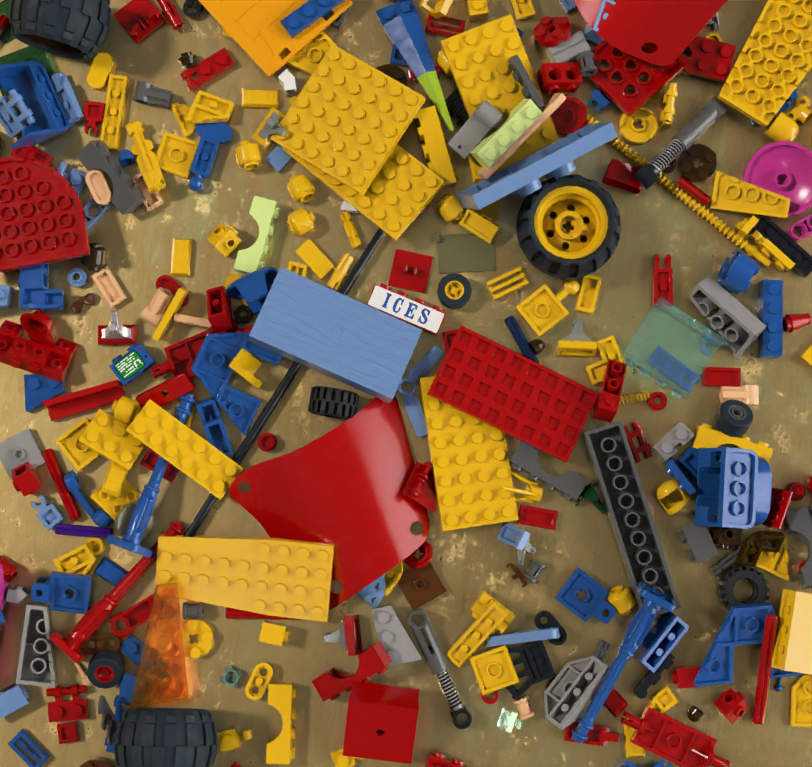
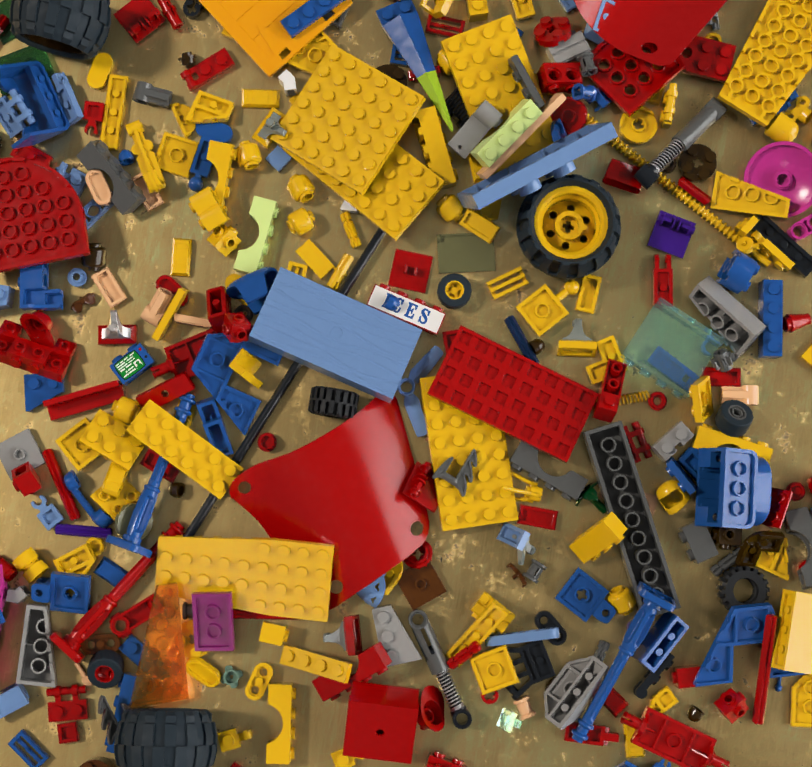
none -> yellow wheel [12,547,49,584]
none -> dark brown hinge [169,482,185,498]
none -> yellow tile [185,656,221,688]
none -> yellow brick [188,186,230,232]
none -> magenta plate [191,591,235,651]
none -> yellow arch [197,140,237,216]
none -> red brick [222,312,252,343]
none -> yellow plate [280,644,353,683]
none -> blue hinge [383,294,400,311]
none -> red piece [417,685,445,732]
none -> dark grey piece [432,449,477,497]
none -> red axle [447,641,481,669]
none -> blue tile [551,118,567,142]
none -> yellow brick [569,512,628,564]
none -> blue bush [571,83,597,102]
none -> dark purple hinge [647,210,696,259]
none -> yellow plate [689,376,714,423]
none -> dark grey gear [710,348,736,372]
none -> yellow piece [736,237,760,255]

